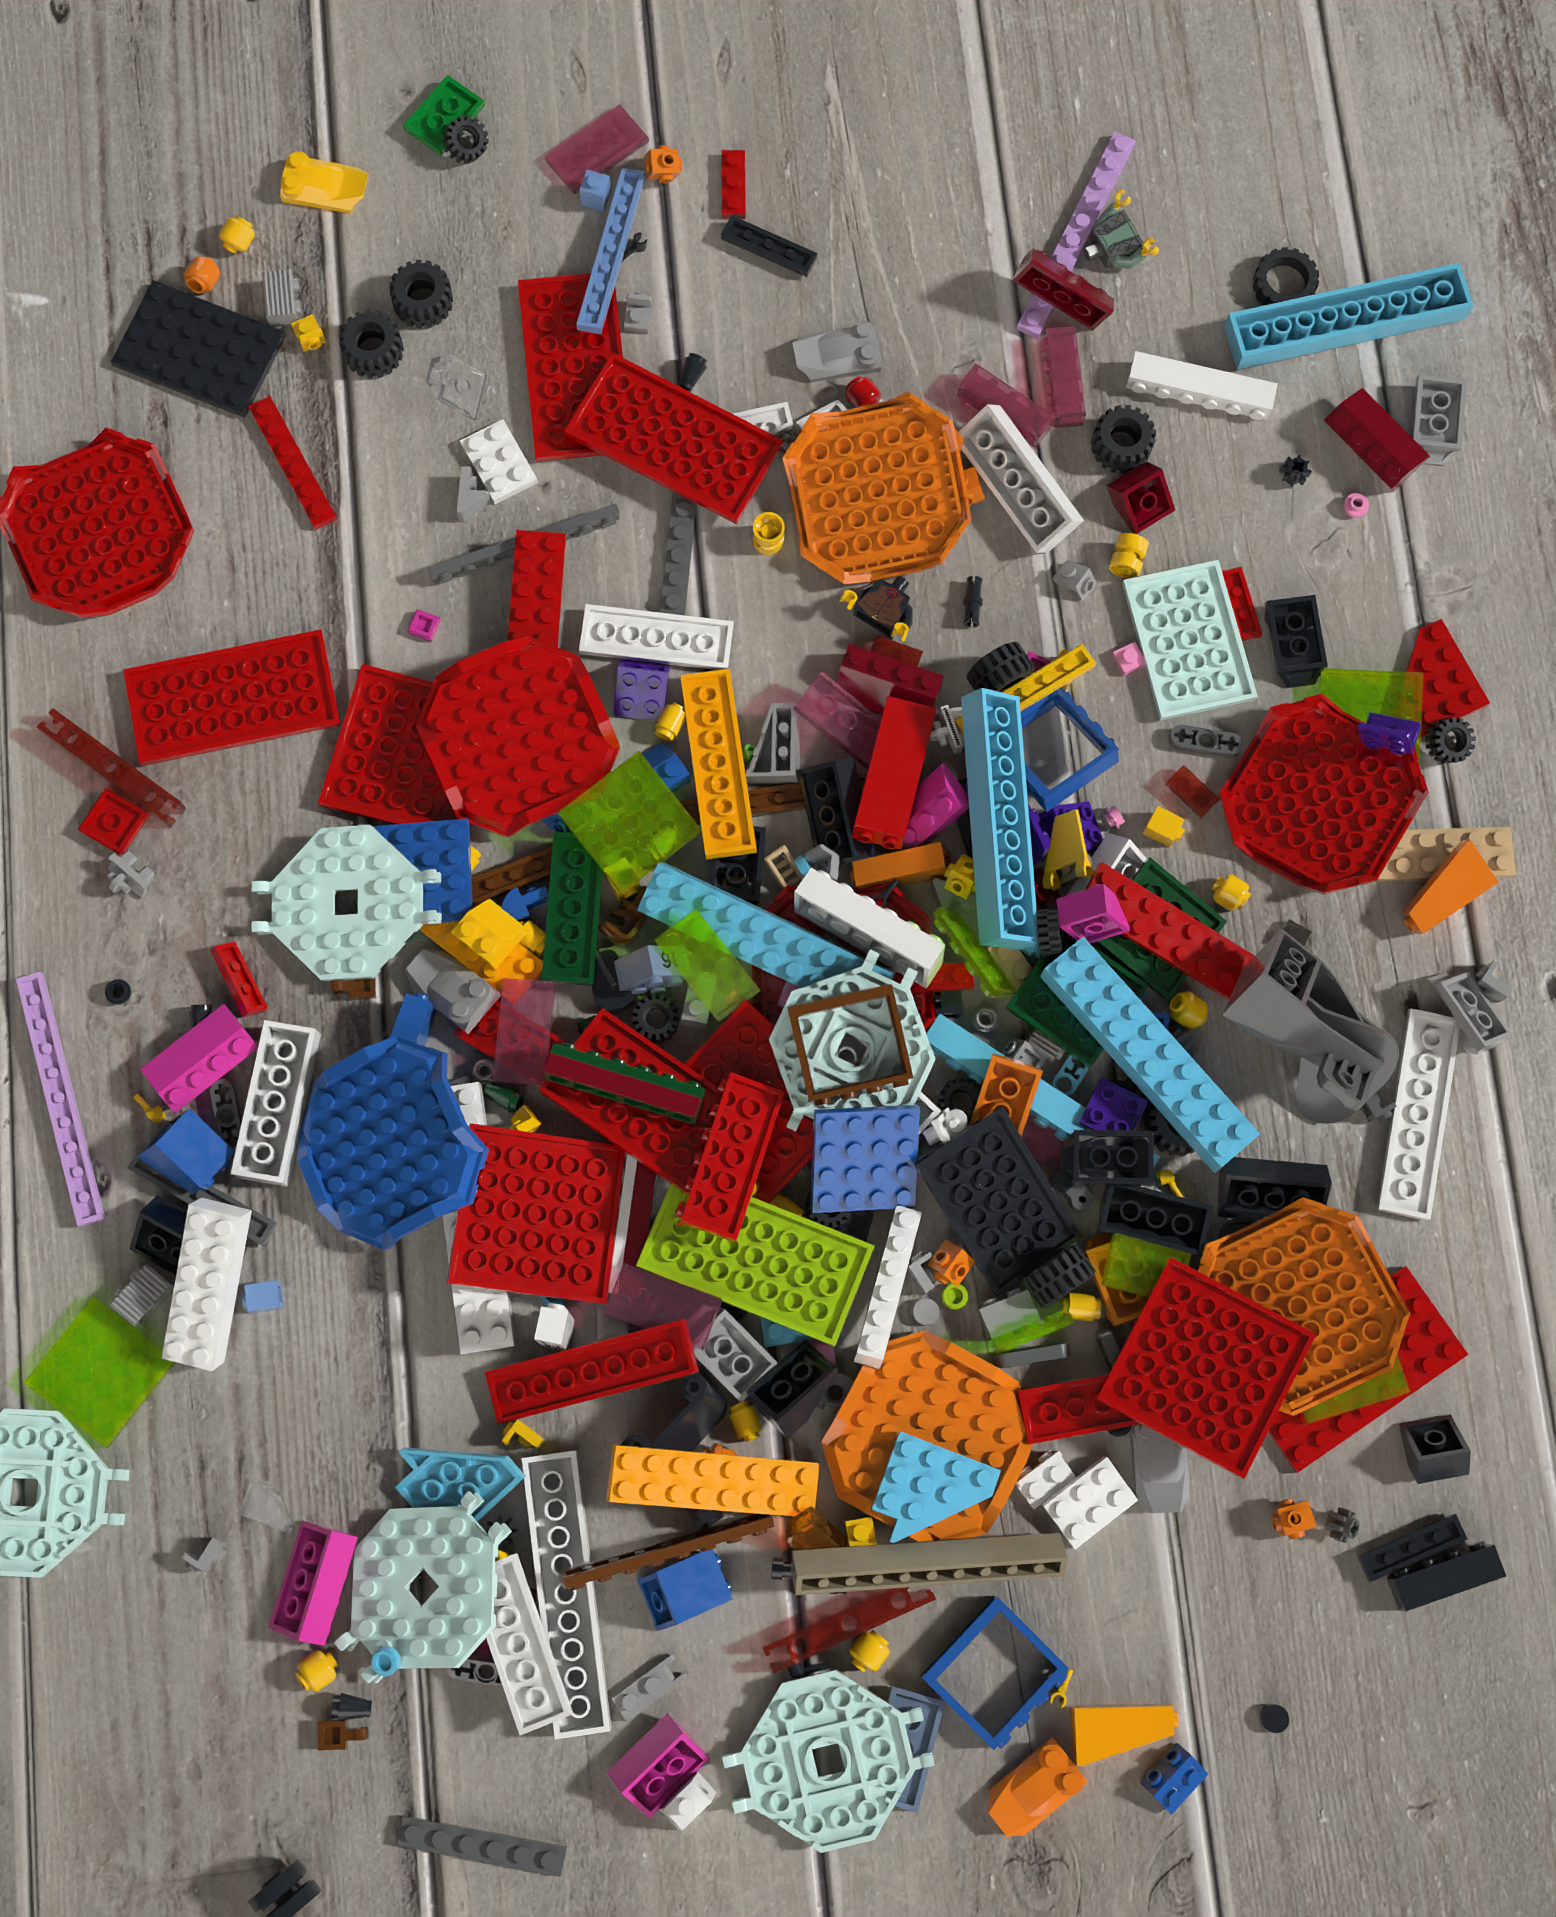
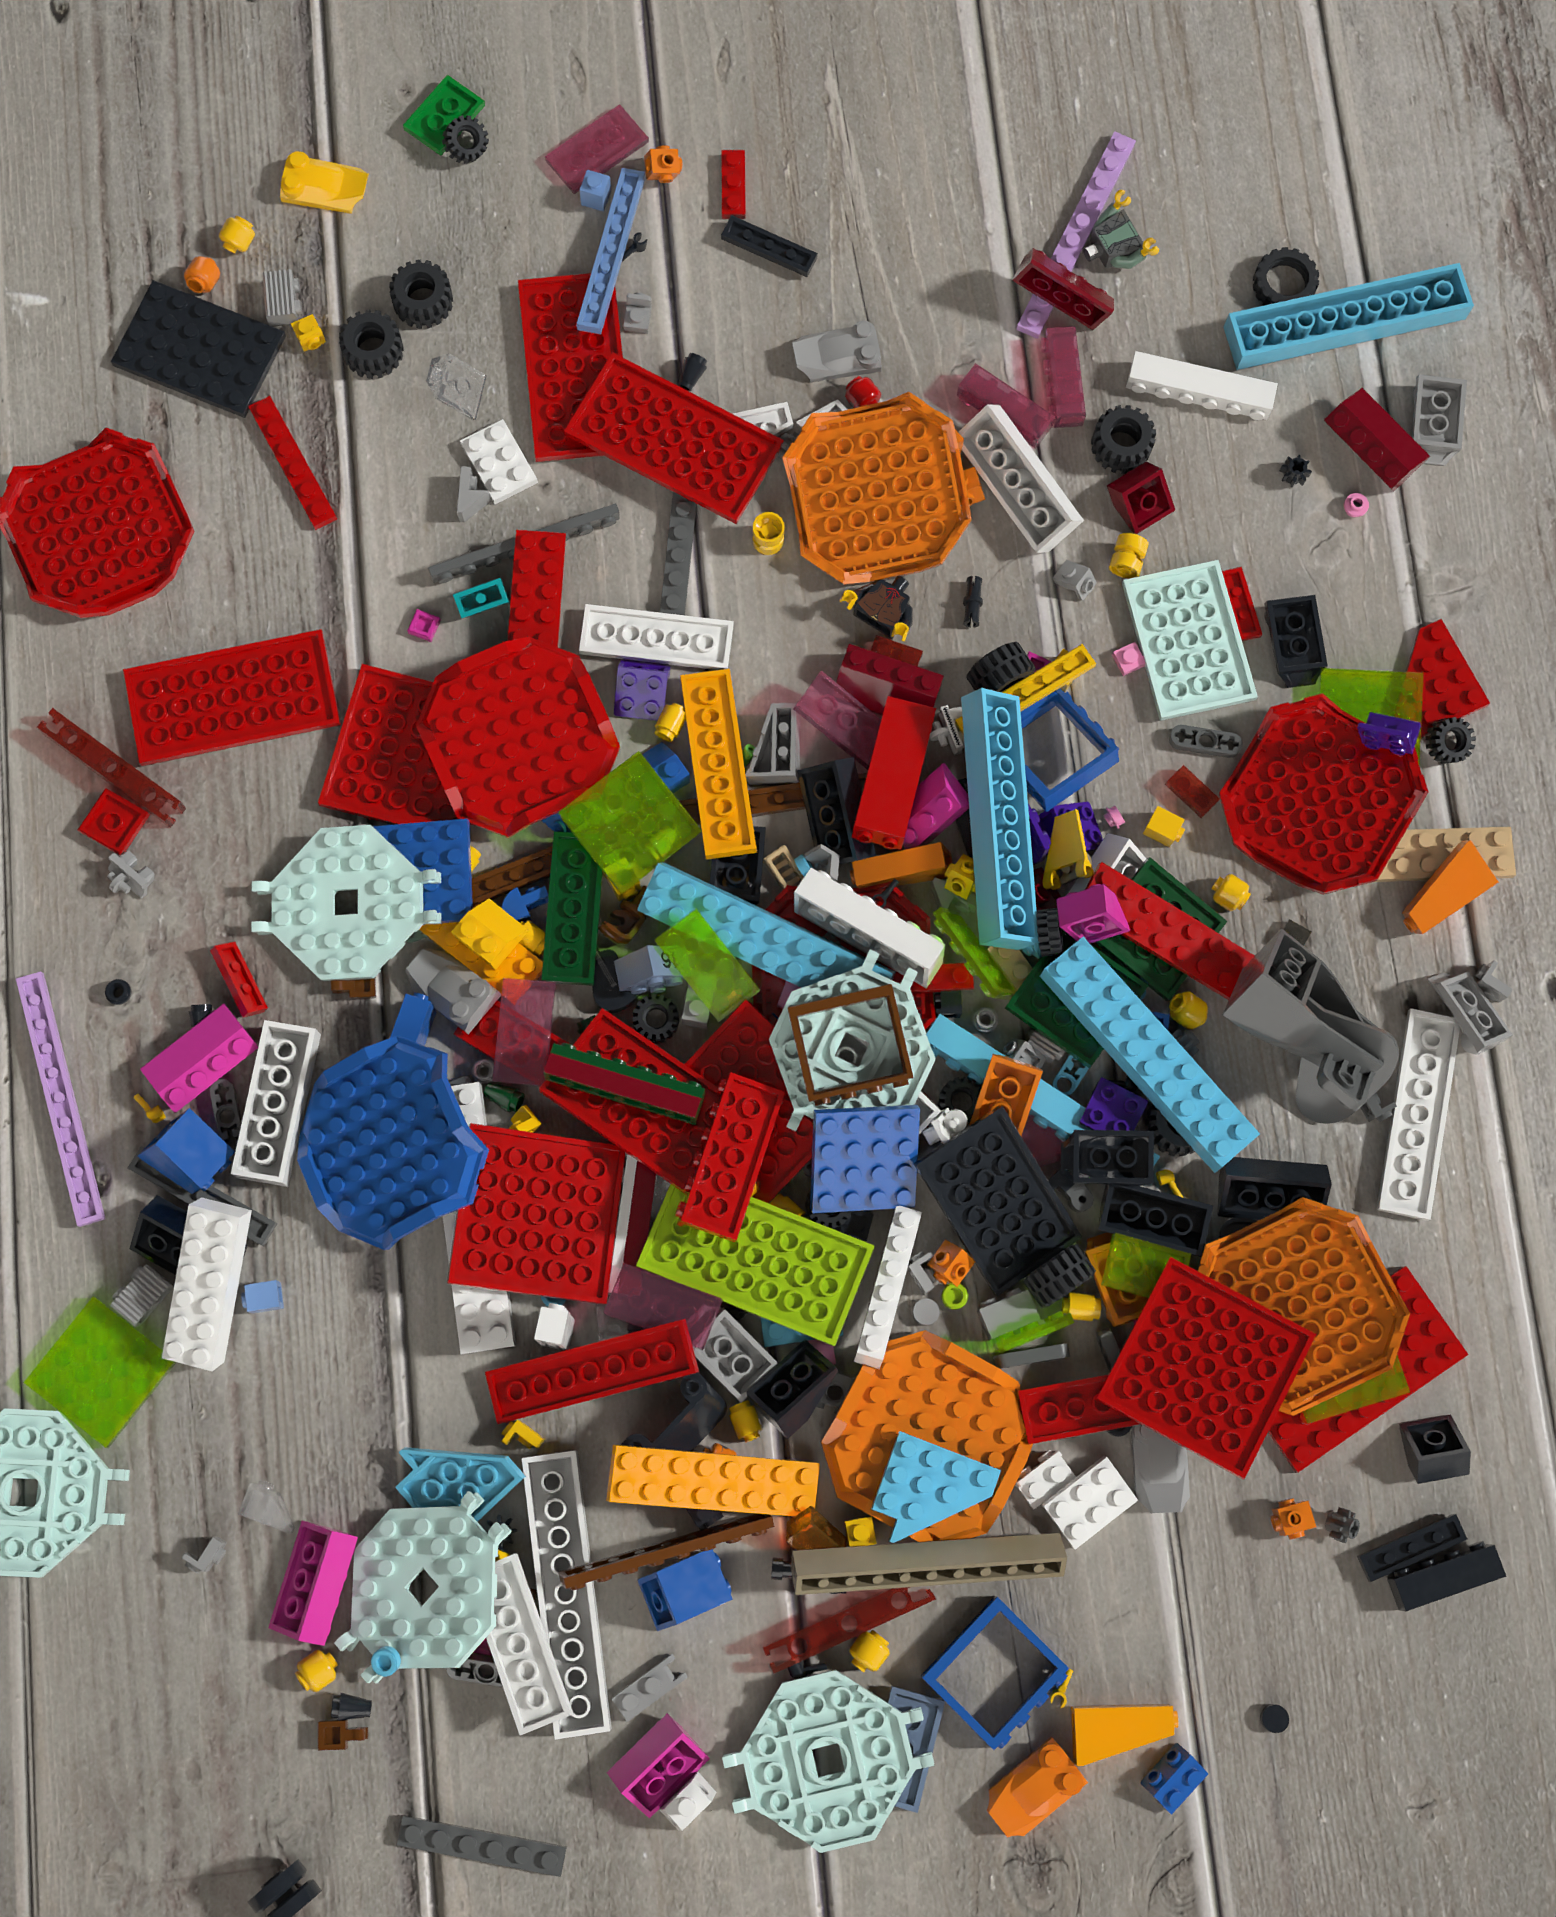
none -> teal brick [453,578,510,619]

